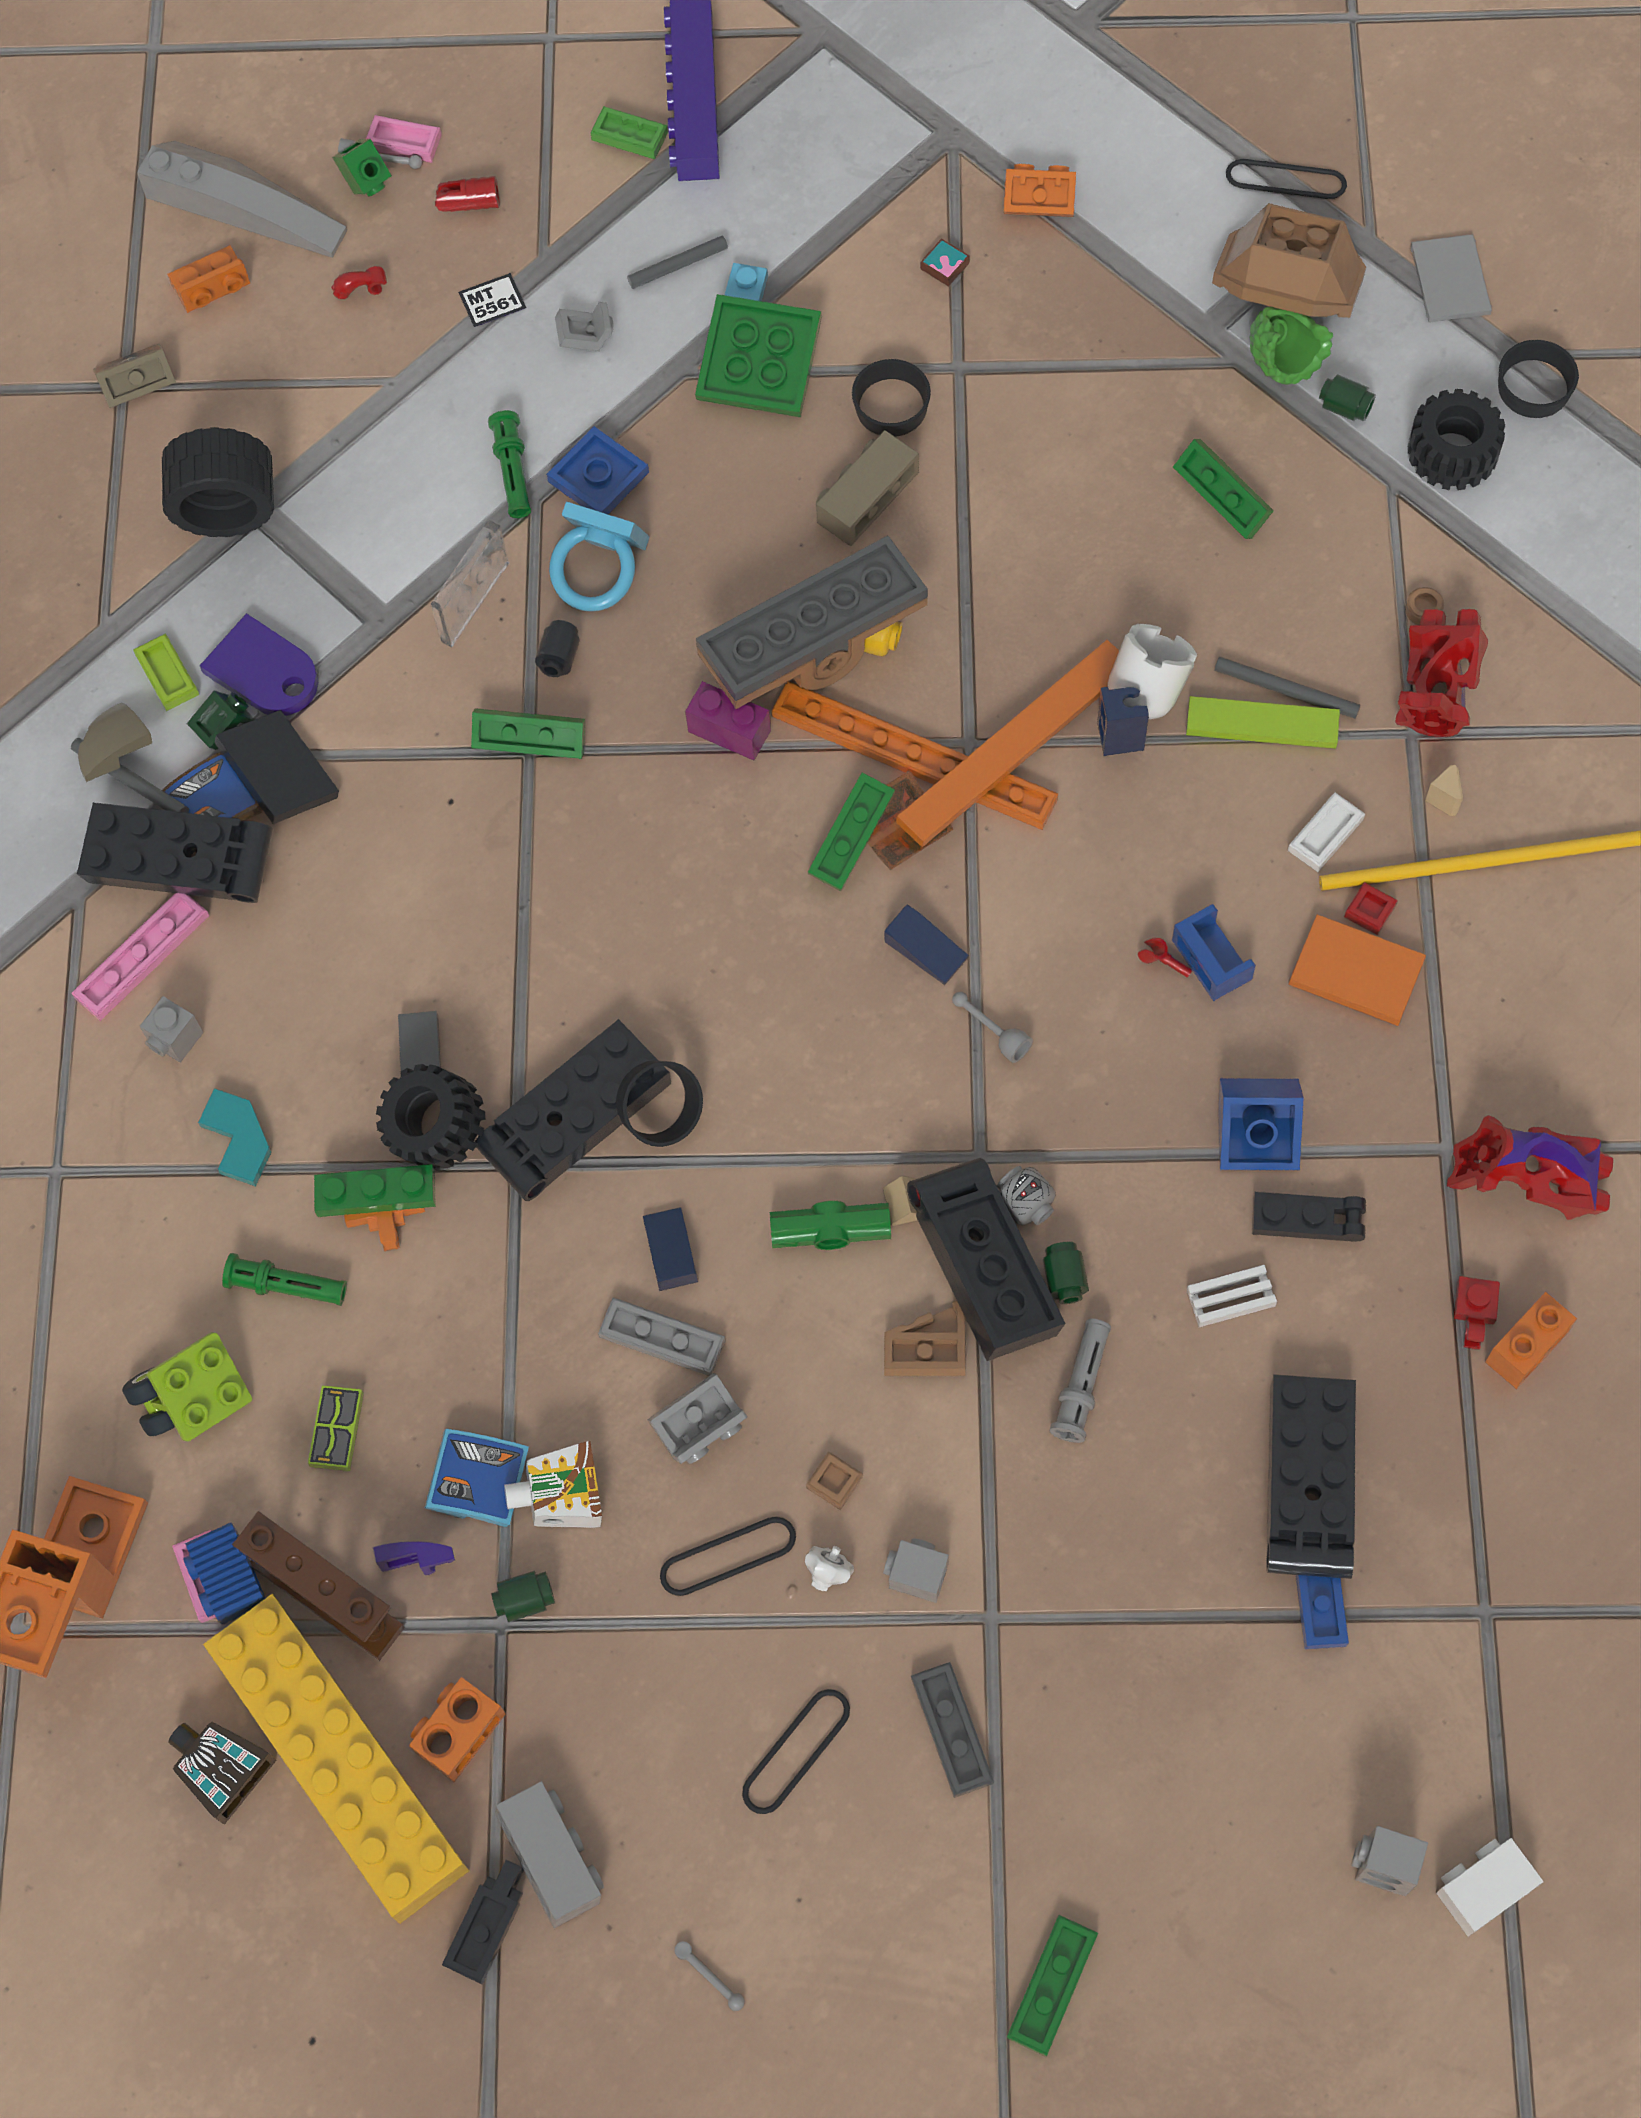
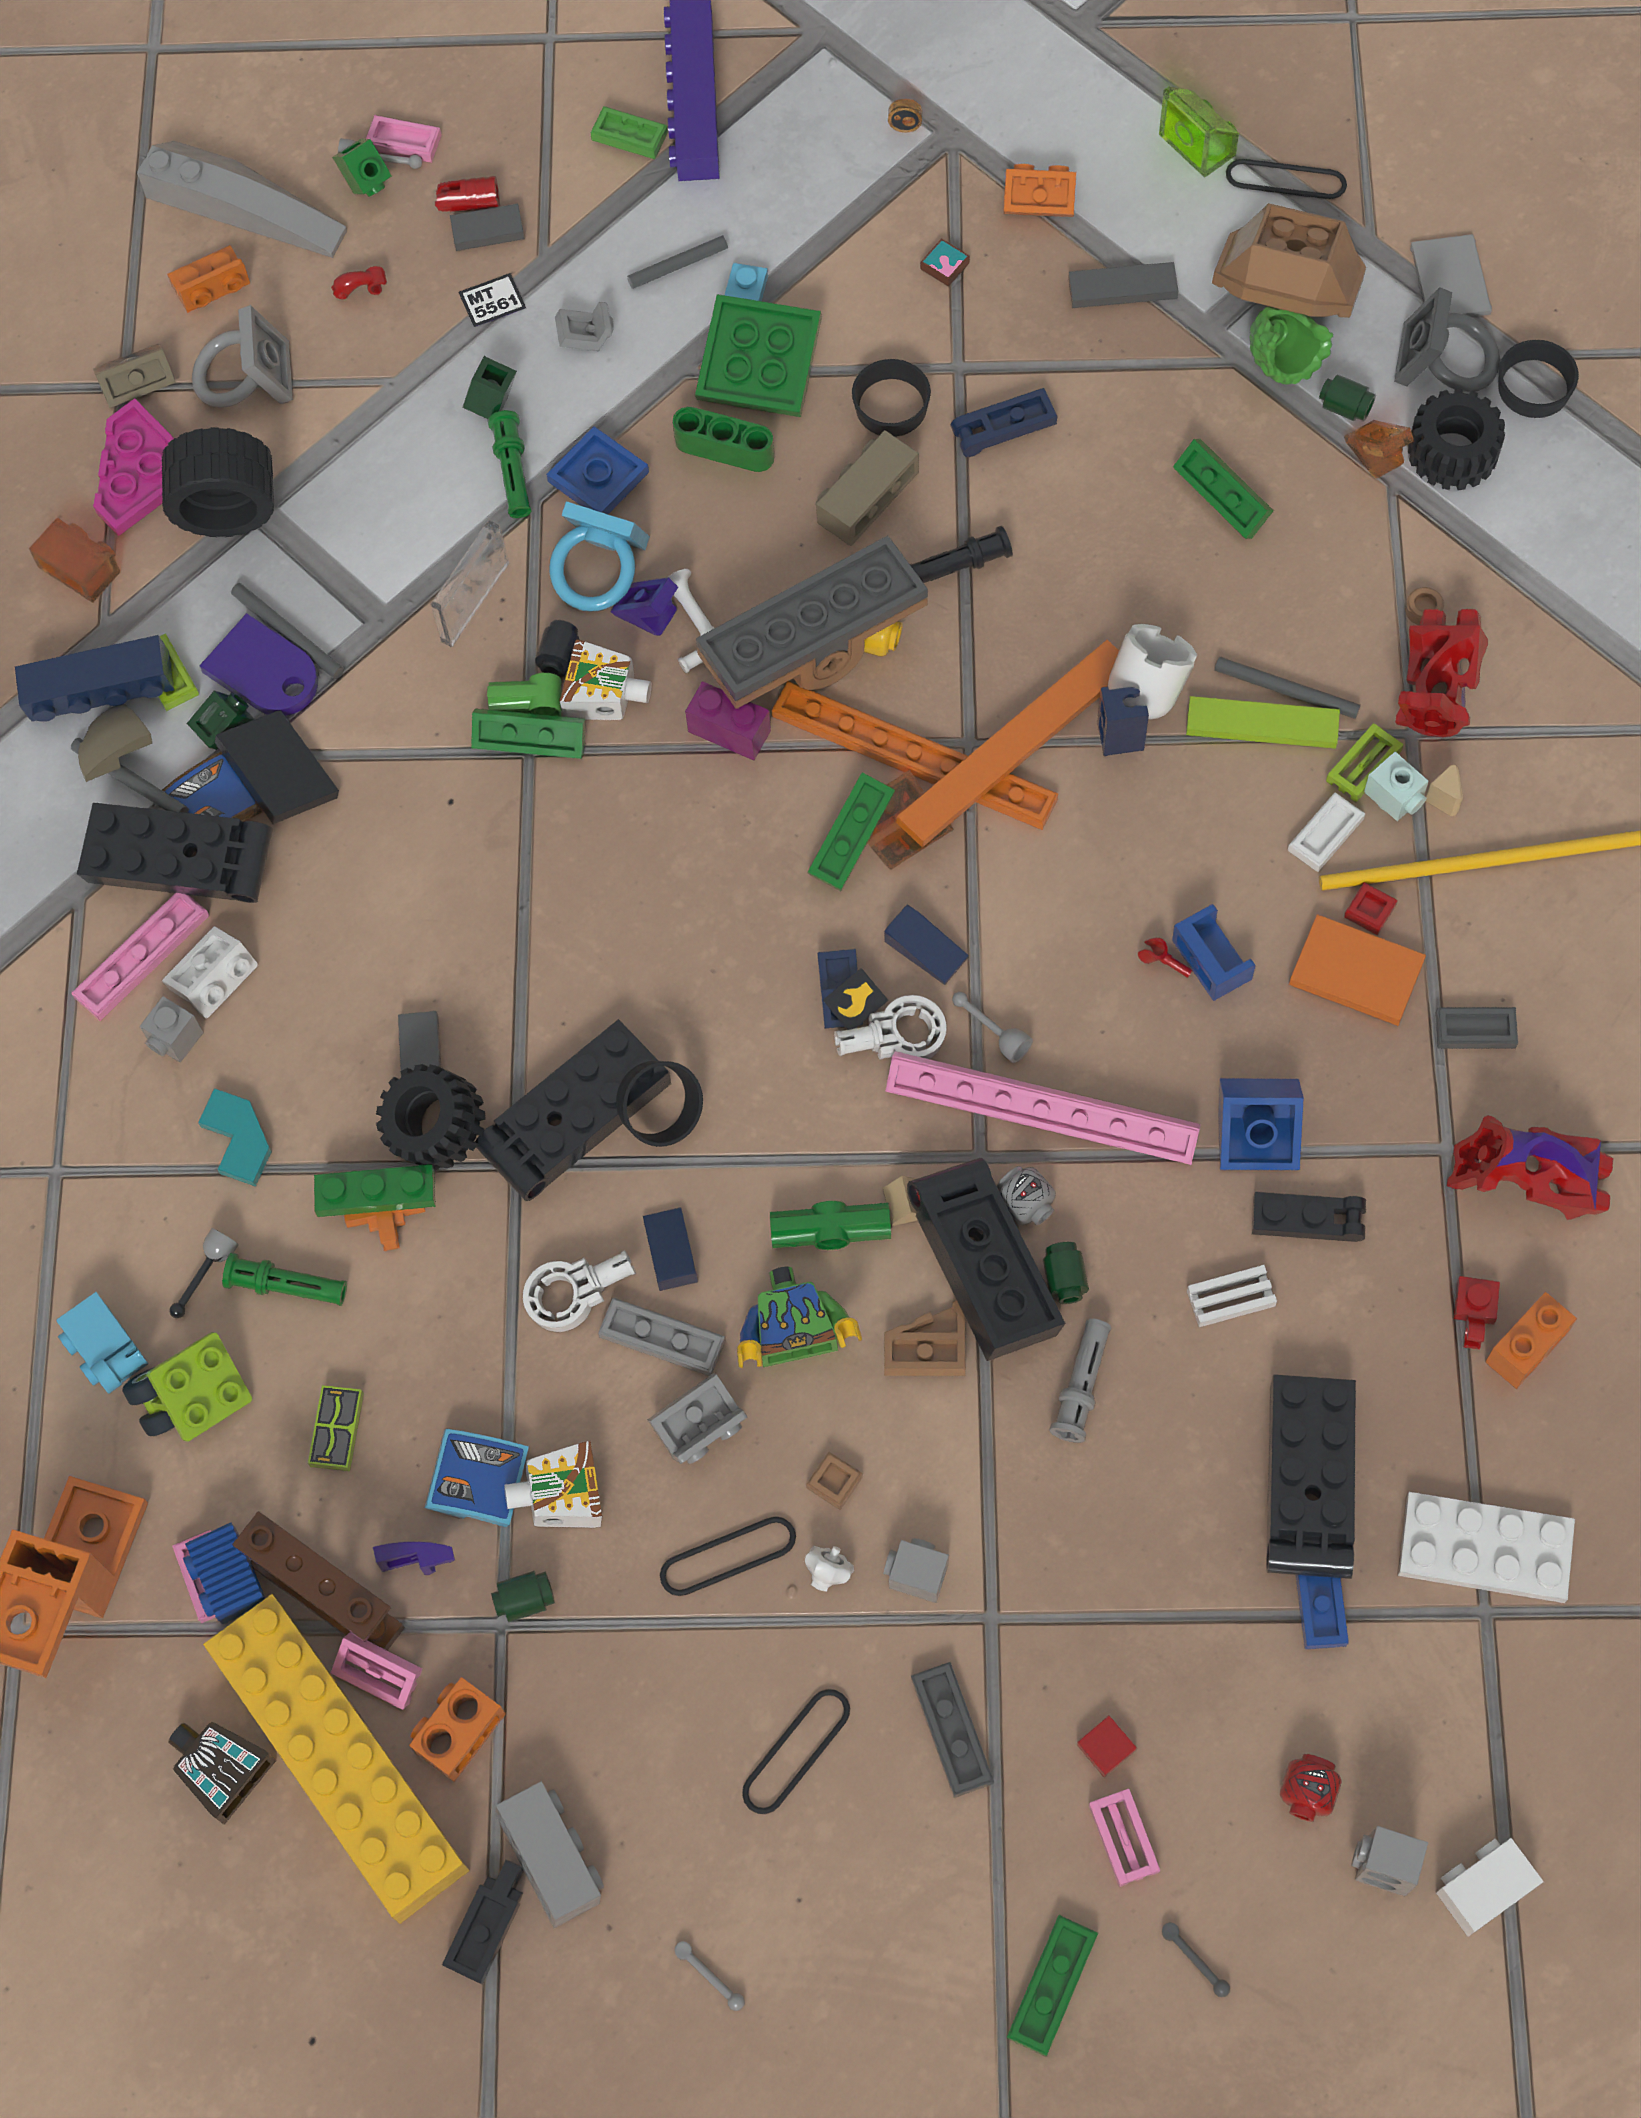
none -> dark blue brick [15,635,174,722]
none -> clear orange brick [29,518,121,603]
none -> medium azure hinge [56,1292,149,1394]
none -> dark pink plate [93,398,174,536]
none -> white bracket [162,926,258,1018]
none -> hinge [169,1228,239,1319]
none -> light grey tile [192,305,293,408]
none -> dark grey bar [231,583,344,679]
none -> bright pink tile [331,1632,422,1710]
none -> dark grey tile [450,204,525,251]
none -> dark green brick [462,356,517,419]
none -> bright green piece [487,673,562,716]
none -> white pin [523,1250,636,1332]
none -> torso [560,640,652,720]
none -> dark purple slope [610,578,678,636]
none -> white piece [667,569,714,673]
none -> green beam [672,407,775,472]
none -> torso [737,1266,862,1368]
none -> dark blue slope [817,949,863,1029]
none -> black sticker [823,968,889,1030]
none -> white pin [834,995,946,1059]
none -> bright pink tile [886,1051,1201,1165]
none -> clear orange tile [888,99,923,133]
none -> black pin [910,526,1013,583]
none -> dark blue plate [950,388,1057,457]
none -> dark grey tile [1068,262,1178,308]
none -> red tile [1077,1716,1137,1777]
none -> bright pink tile [1089,1789,1160,1887]
none -> clear neon green slope [1159,86,1239,178]
none -> dark grey hinge [1162,1922,1230,1997]
none -> red head [1280,1754,1342,1822]
none -> lime tile [1326,723,1404,803]
none -> clear orange slope [1344,420,1414,478]
none -> light aqua brick [1364,752,1429,821]
none -> dark grey tile [1394,287,1500,392]
none -> white plate [1398,1492,1575,1603]
none -> dark grey tile [1435,1007,1518,1049]

